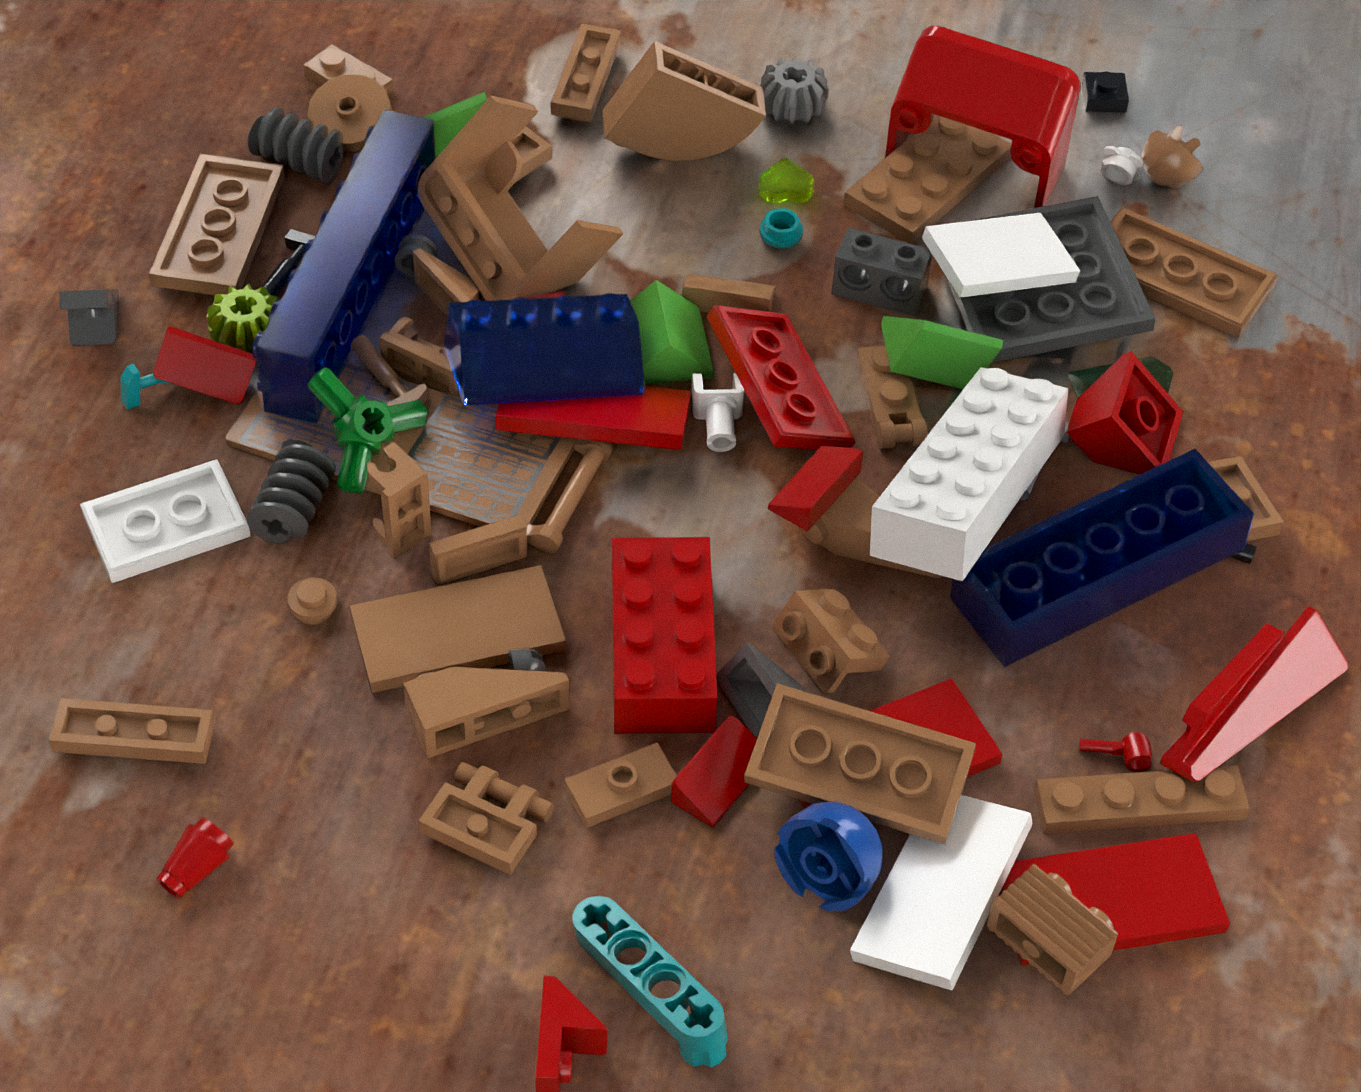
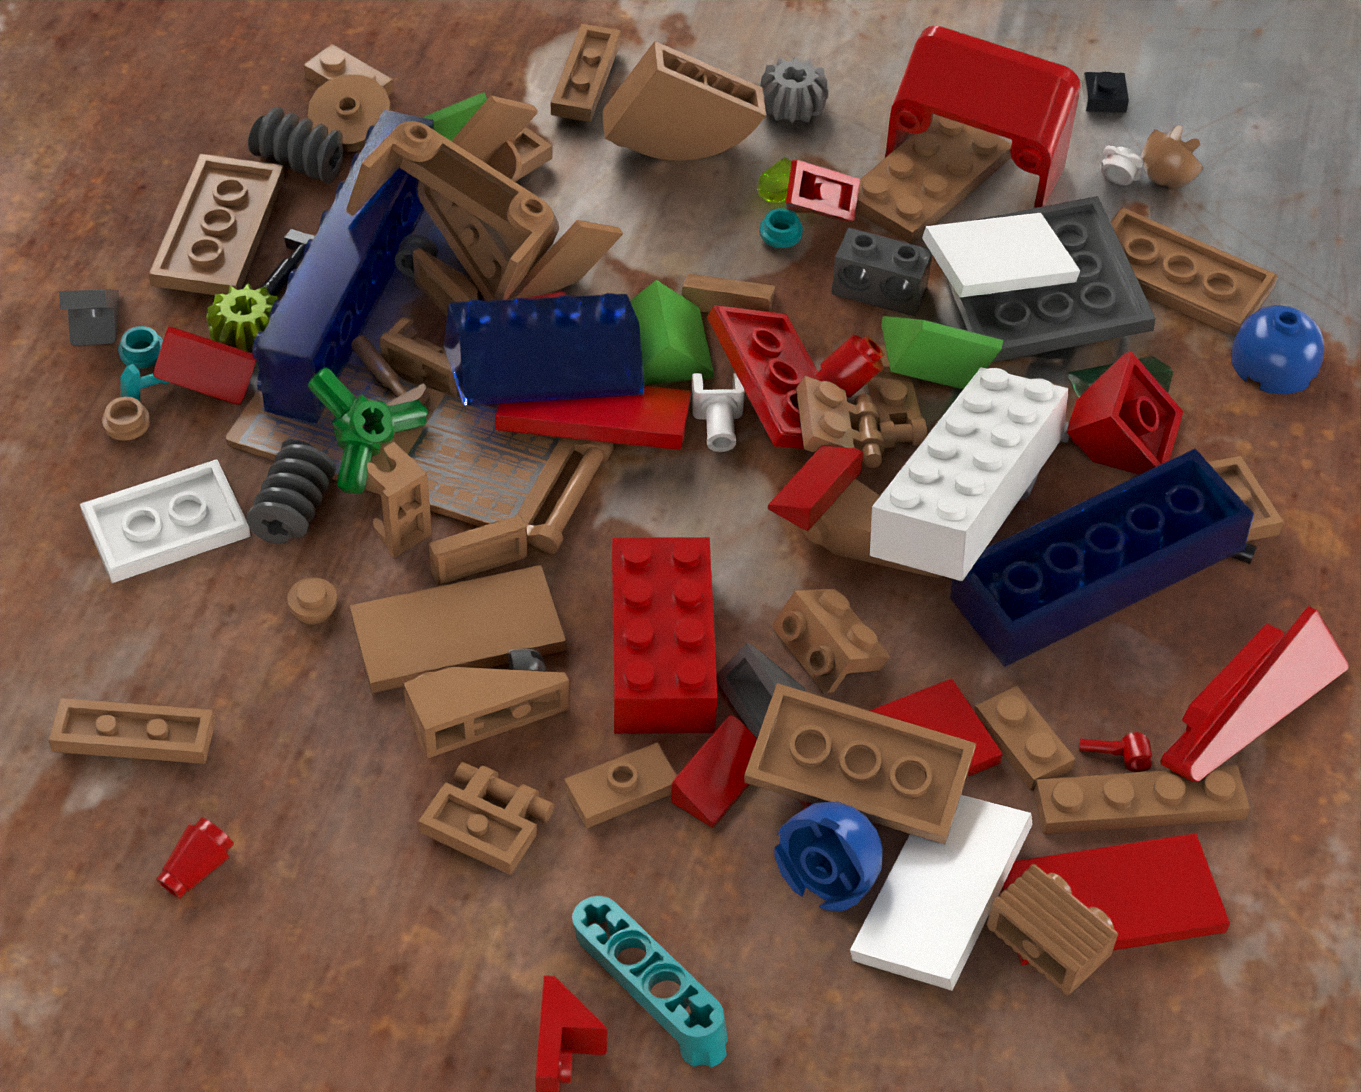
none -> medium nougat plate [102,397,150,441]
none -> teal plate [118,326,163,369]
none -> medium nougat windscreen [346,121,559,310]
none -> slope [785,160,860,222]
none -> medium nougat plate [796,376,885,468]
none -> red brick [815,334,884,398]
none -> medium nougat plate [974,686,1075,791]
none -> blue cylinder [1231,305,1324,394]

